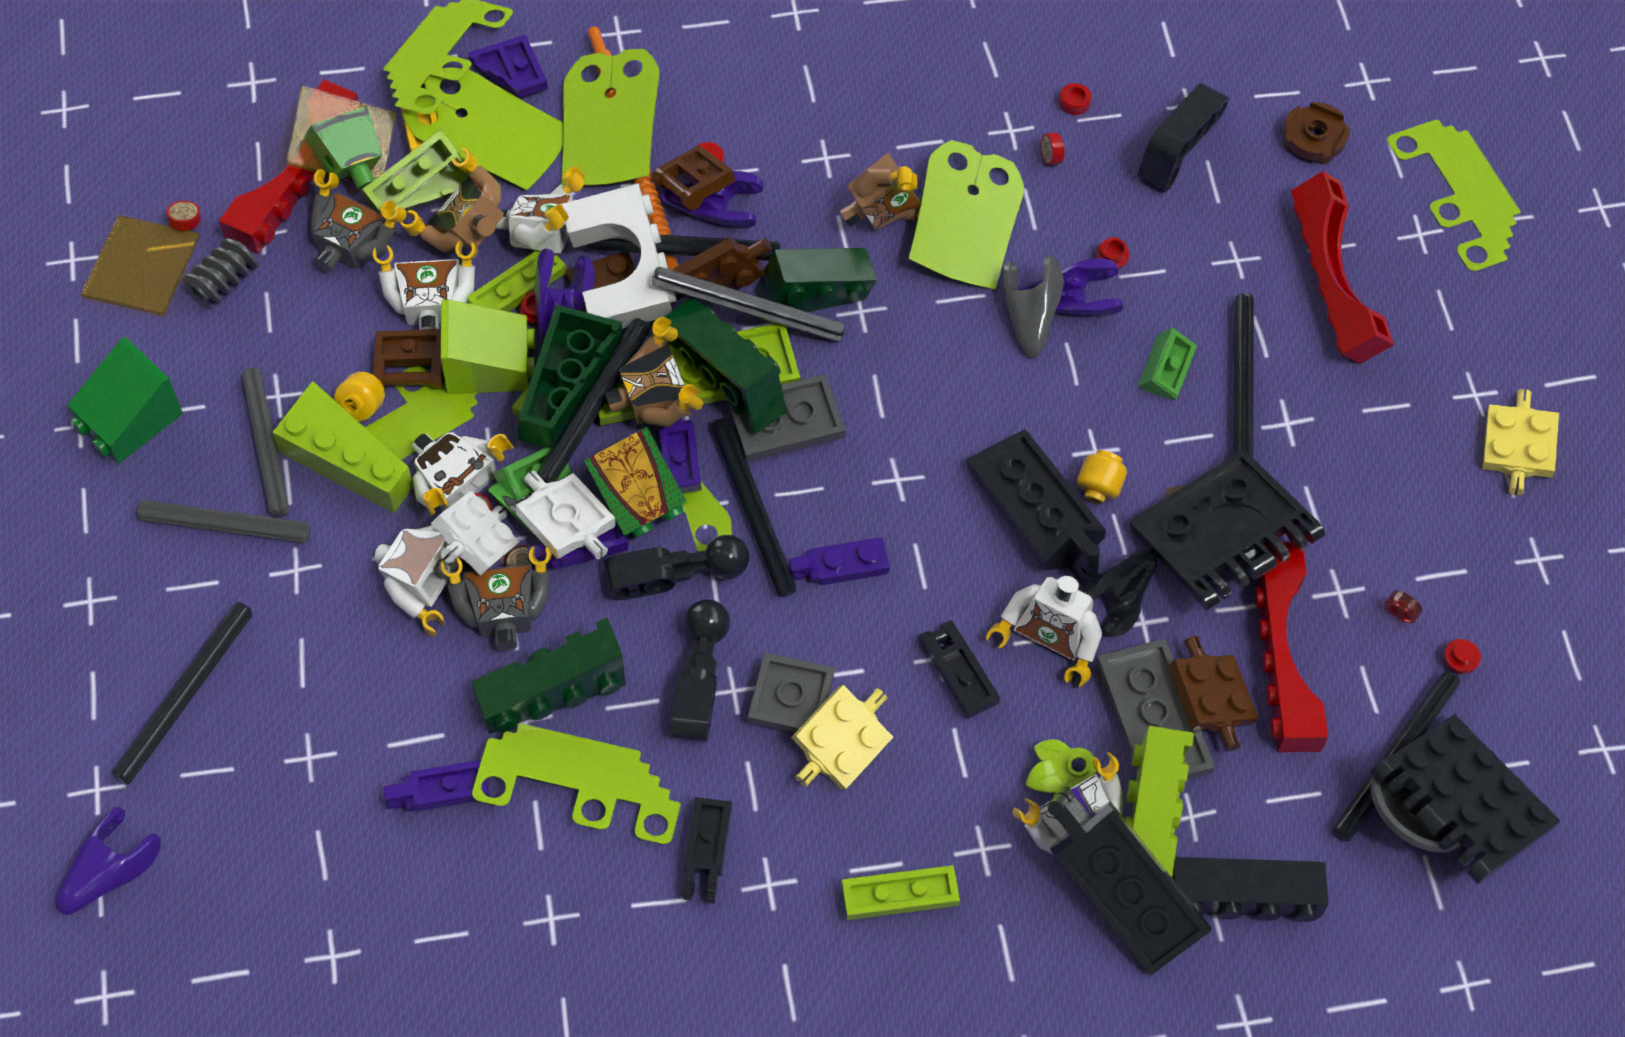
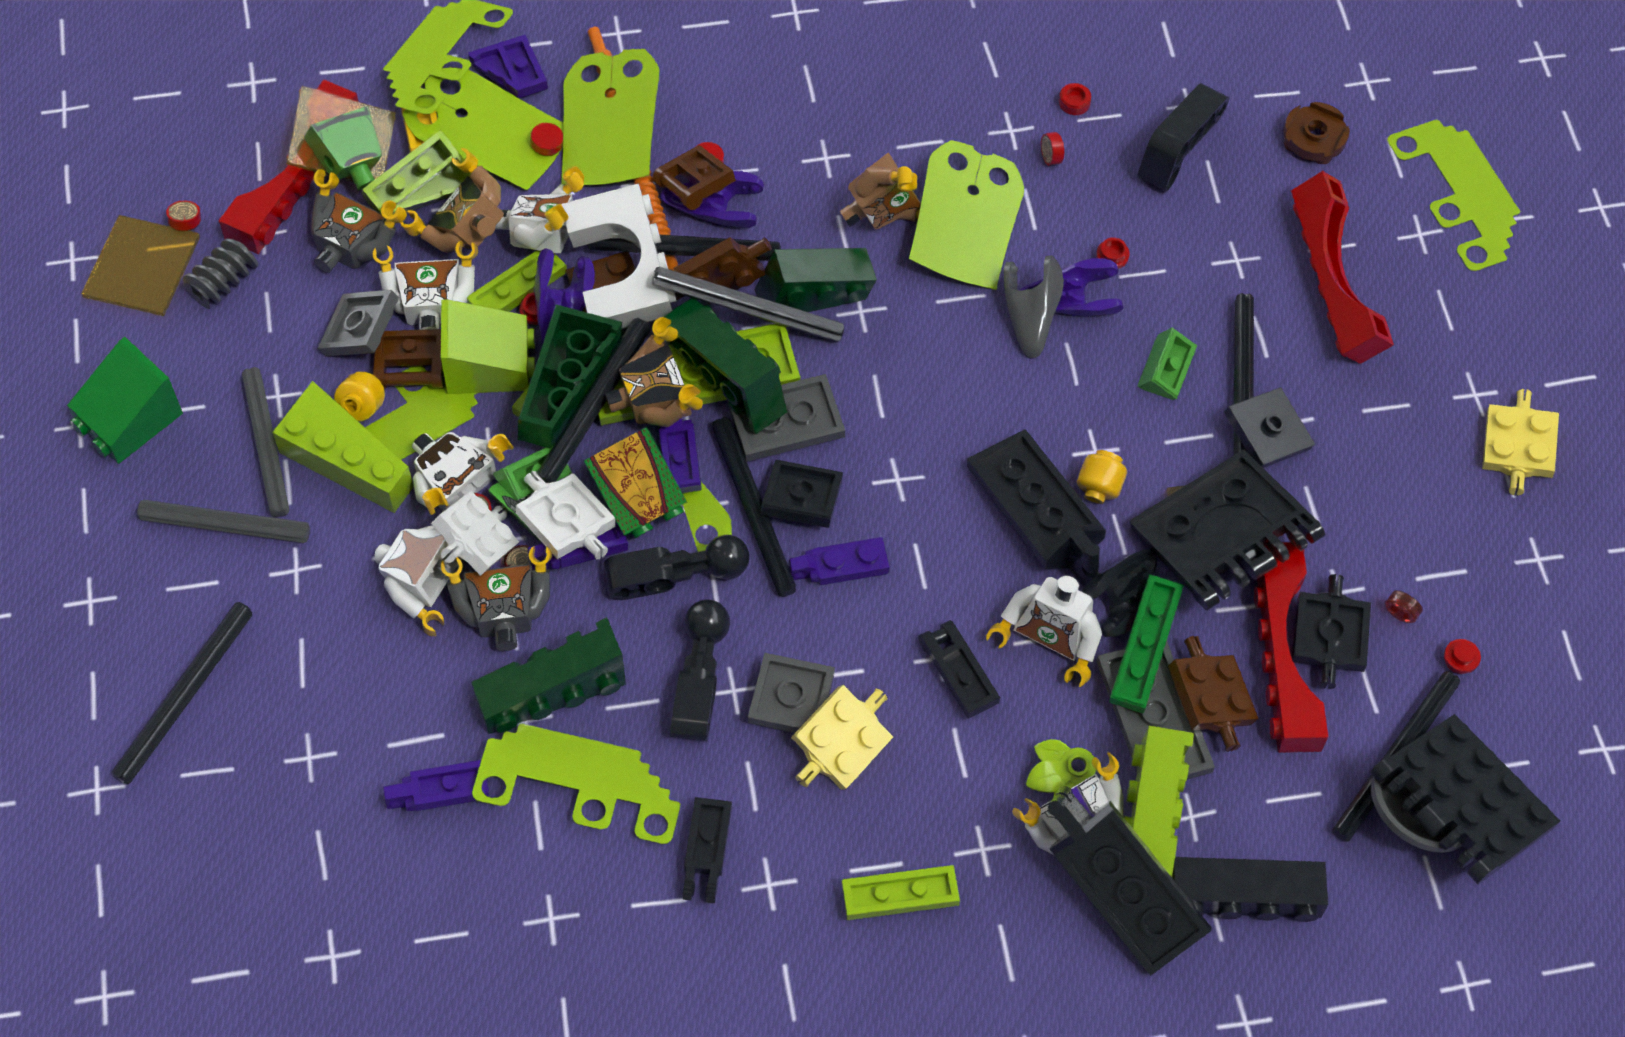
dark purple animal [55,807,161,915] -> none
none -> dark grey plate [317,290,400,356]
none -> red tile [530,123,563,156]
none -> black plate [761,460,843,528]
none -> green tile [1109,574,1184,714]
none -> black plate [1224,387,1315,468]
none -> black plate [1292,574,1371,689]

